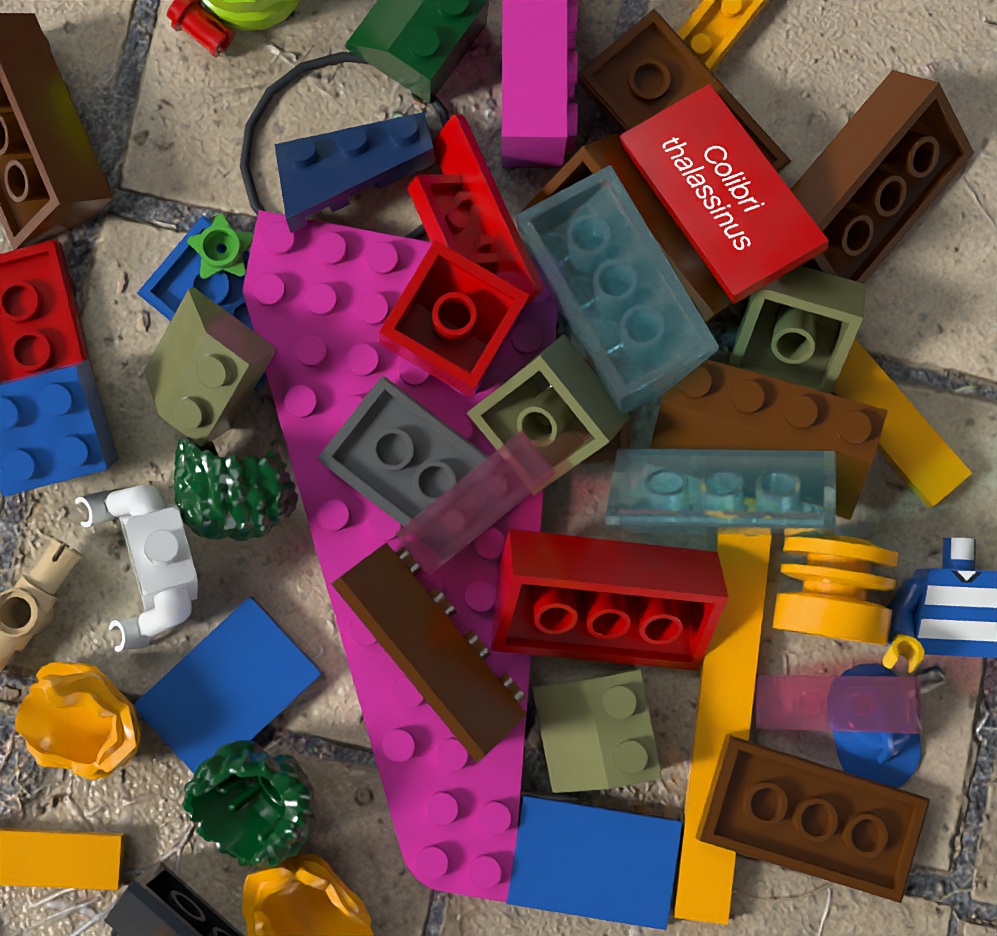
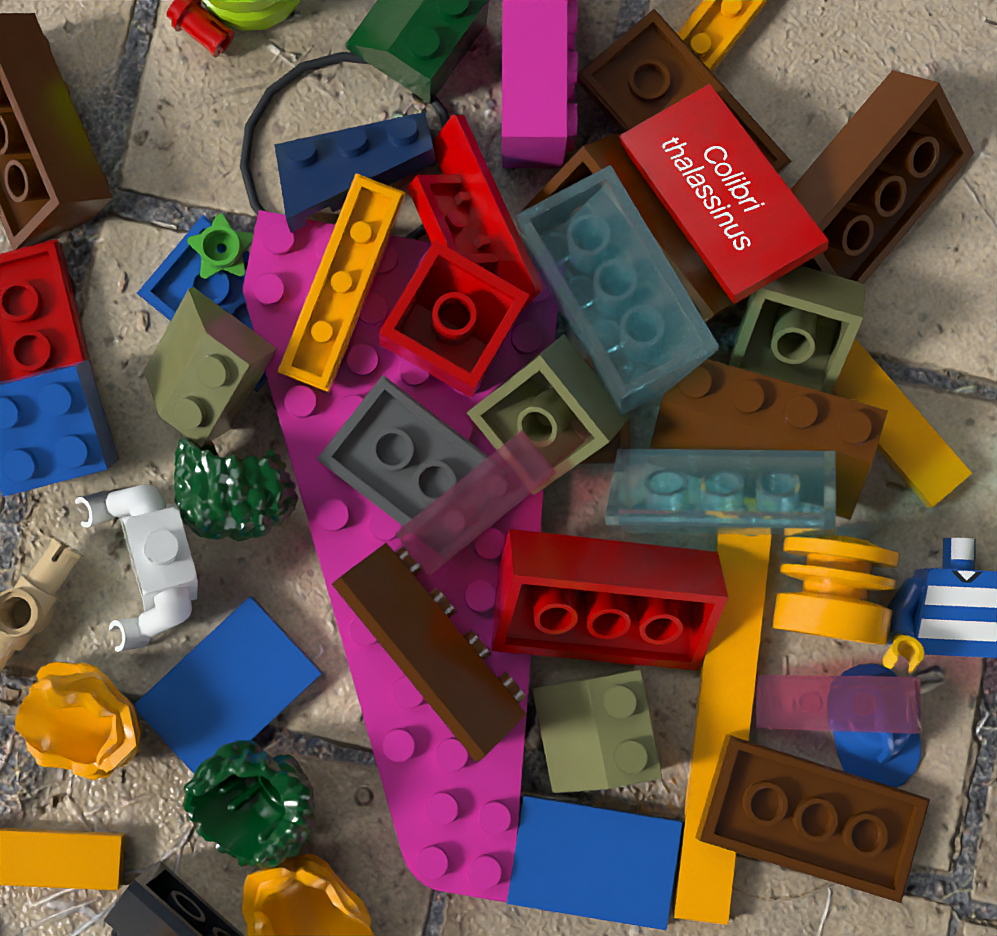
none -> light orange tile [278,173,406,392]

